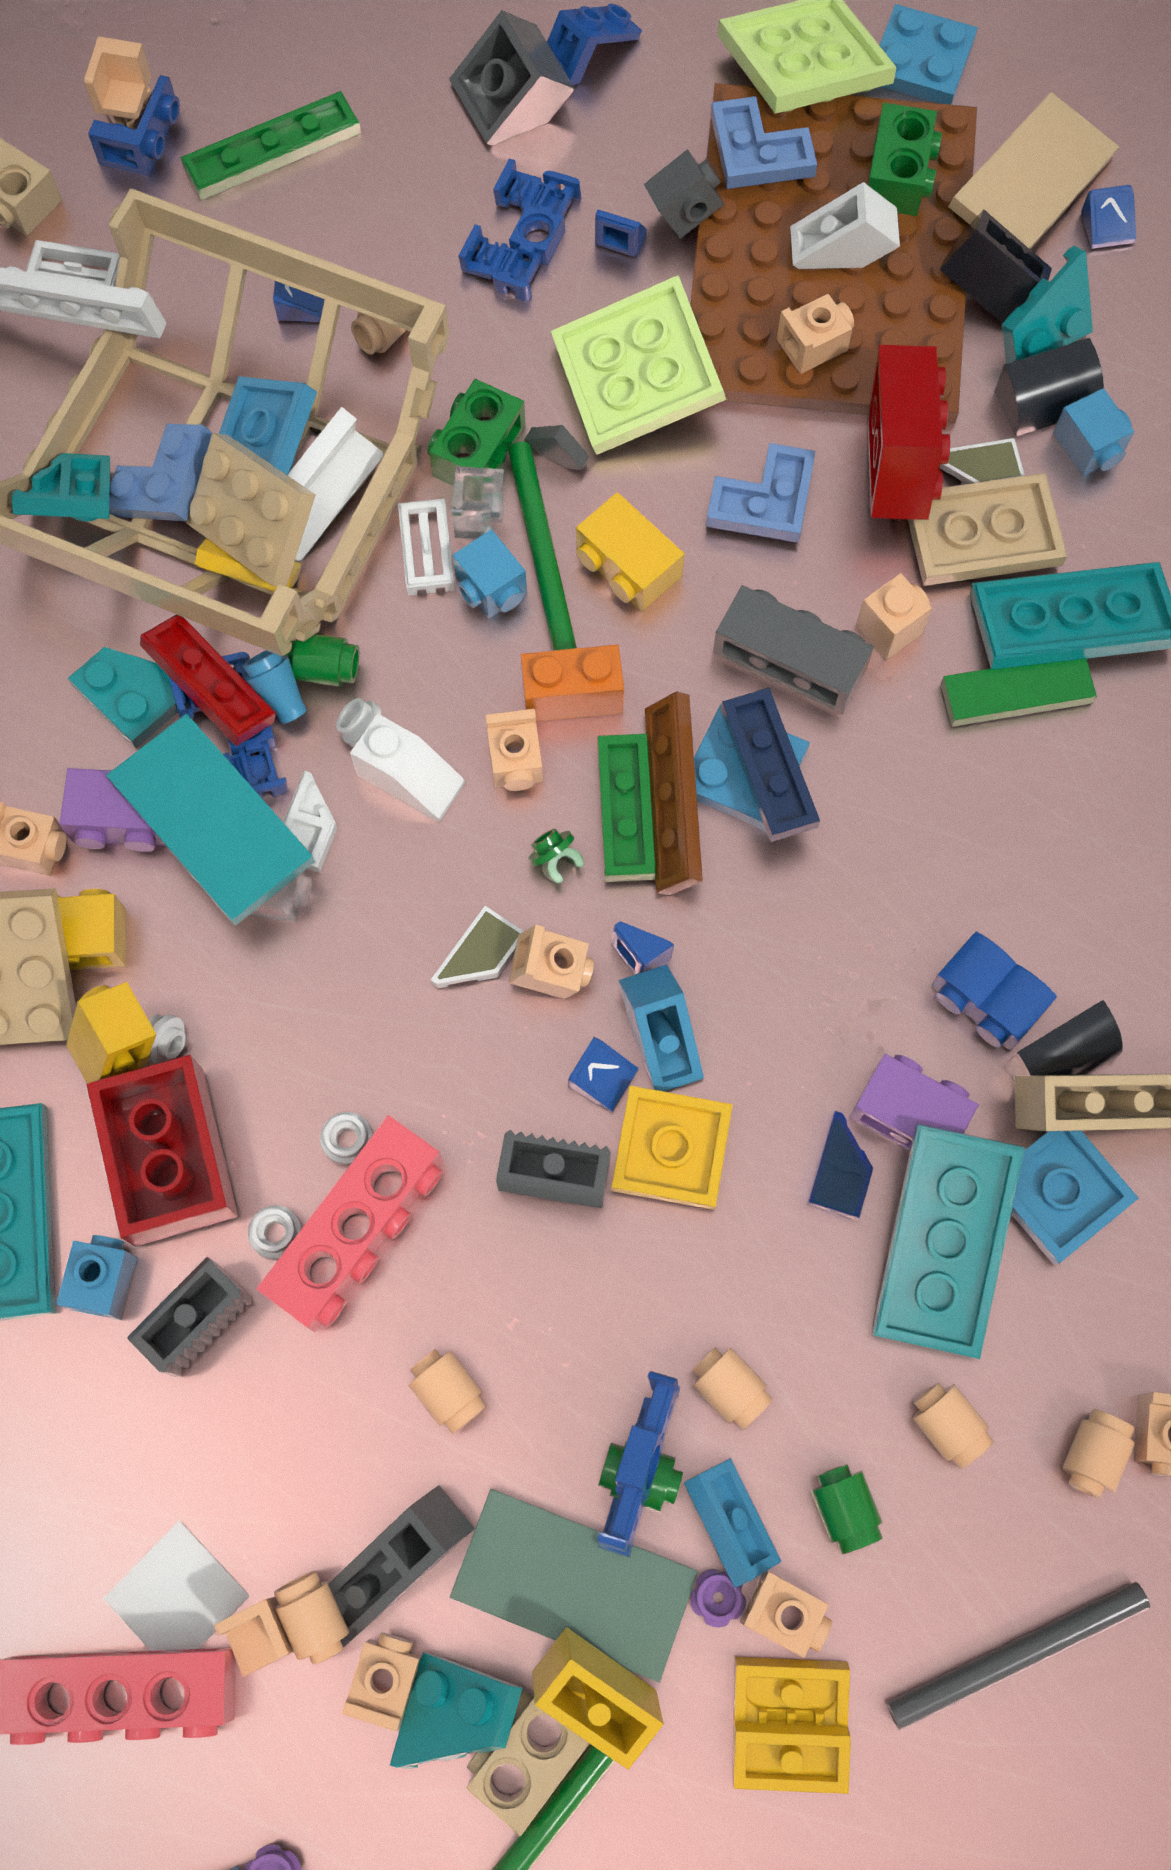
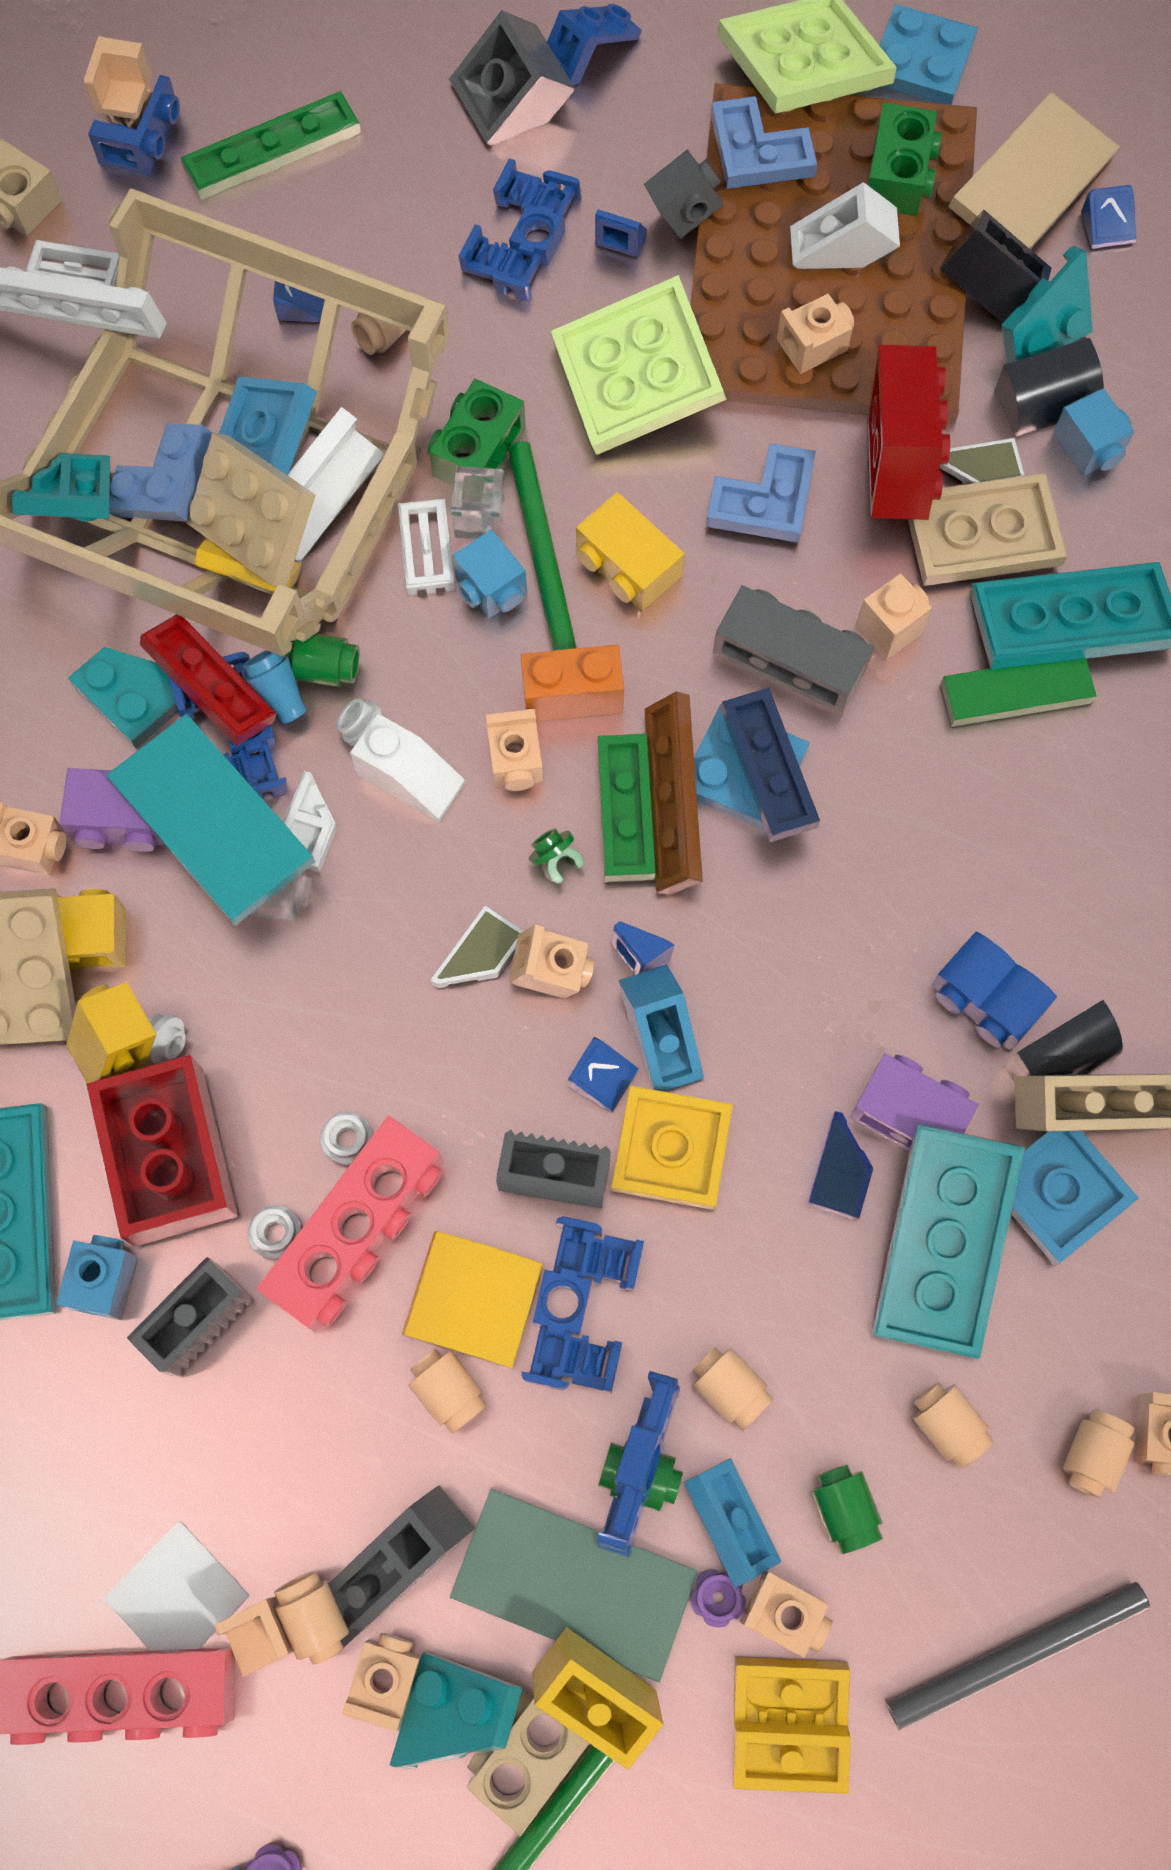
dark grey tile [524,425,589,470] -> none
none -> yellow slope [401,1231,543,1368]
none -> blue piece [521,1216,644,1393]

